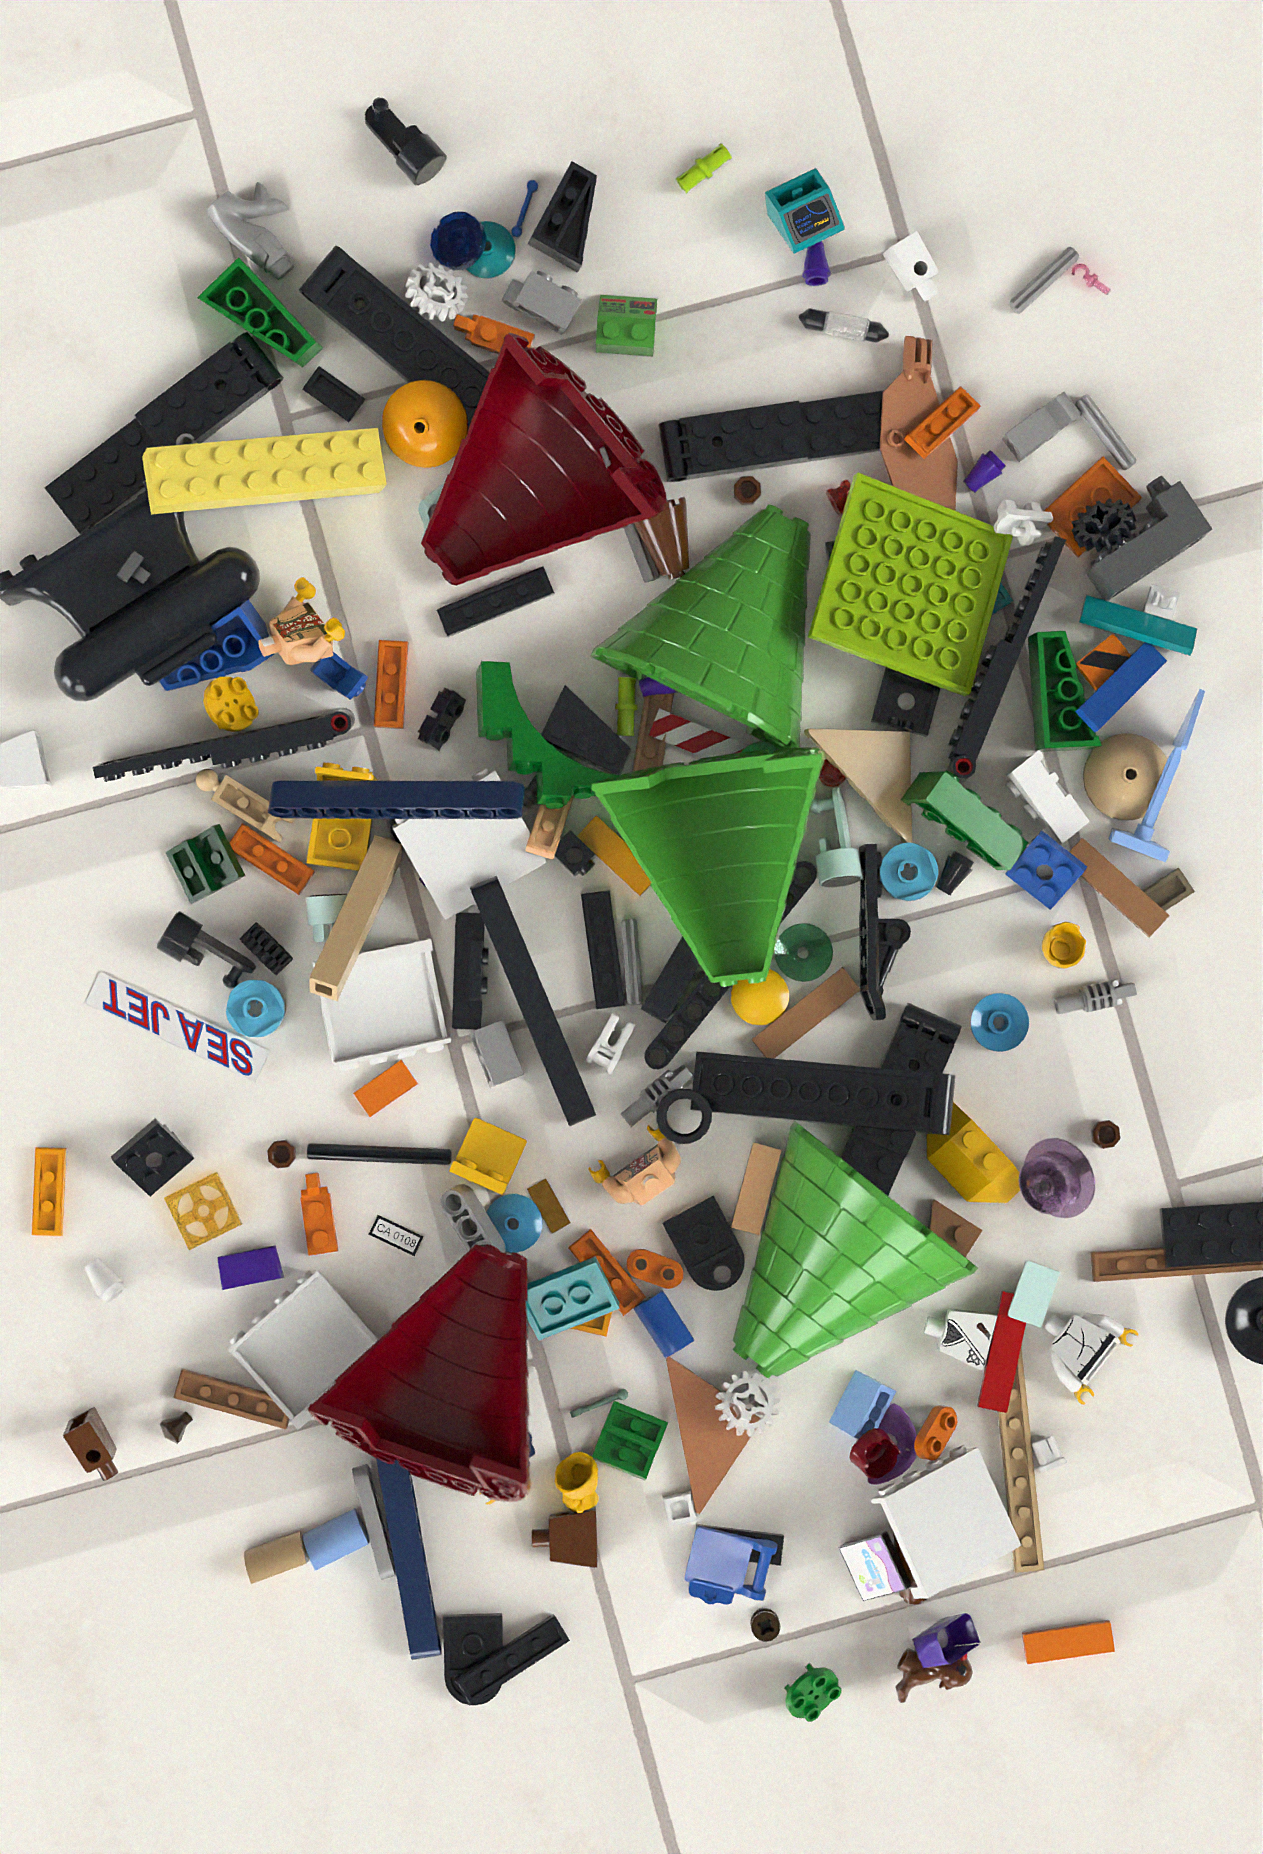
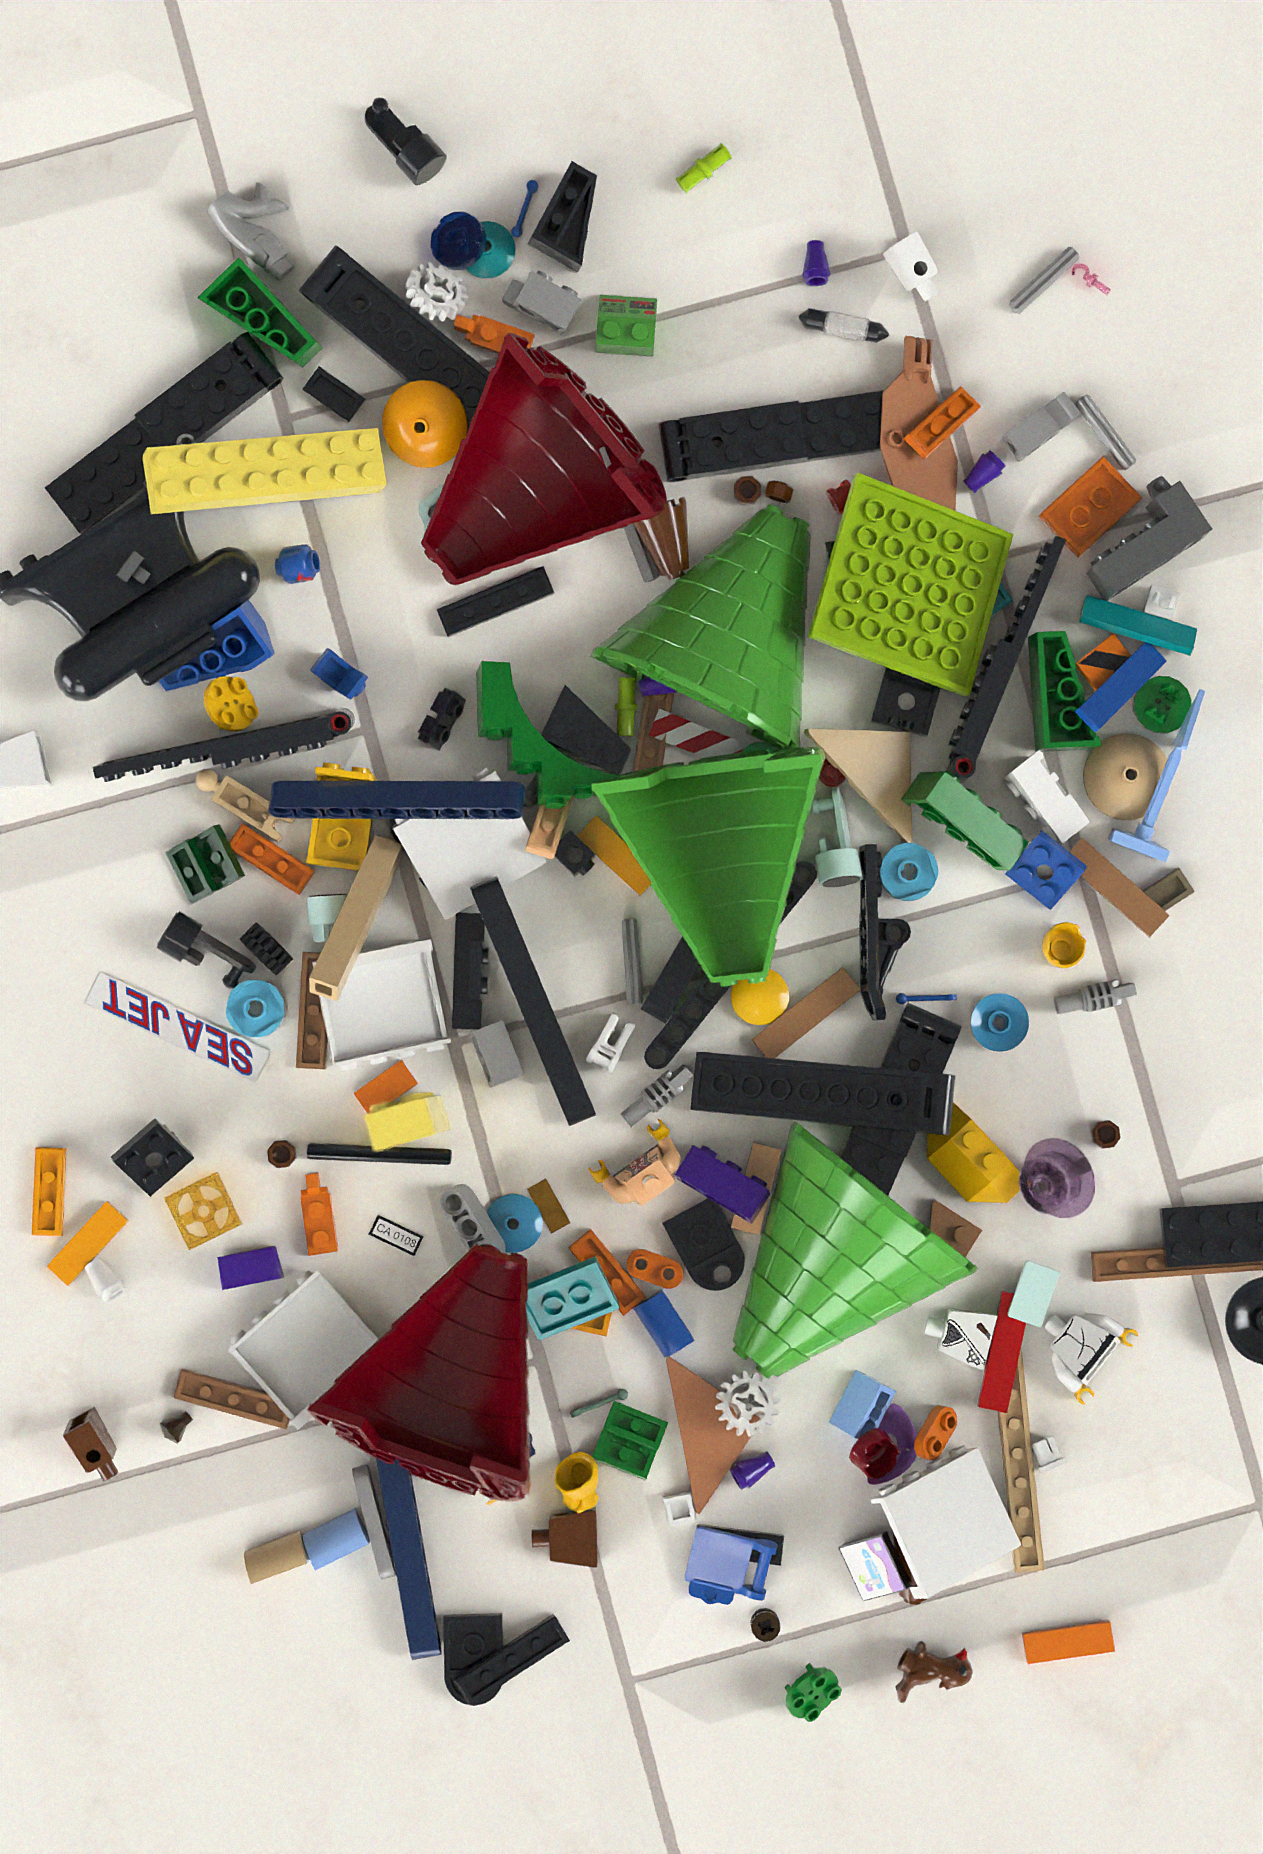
torso [259,577,345,665] -> none
orange tile [374,640,408,729] -> none
yellow bracket [449,1118,527,1195] -> none
black tile [581,890,625,1010] -> none
black tyre [657,1089,712,1144] -> none
teal slope [765,168,845,254] -> none
clear green dish [774,923,833,982] -> none
dark purple piece [912,1613,981,1668] -> none
black cone [936,850,974,896] -> none
white hips [993,500,1053,546] -> none
black gear [1072,498,1136,552] -> none
none -> light orange tile [46,1201,129,1286]
none -> blue head [275,544,320,584]
none -> medium nougat tile [296,952,328,1070]
none -> light yellow brick [364,1092,451,1151]
none -> dark purple brick [675,1145,770,1224]
none -> dark purple cone [730,1451,775,1490]
none -> reddish brown tile [764,480,794,503]
none -> blue hinge [896,993,957,1005]
none -> green plate [1133,676,1192,734]

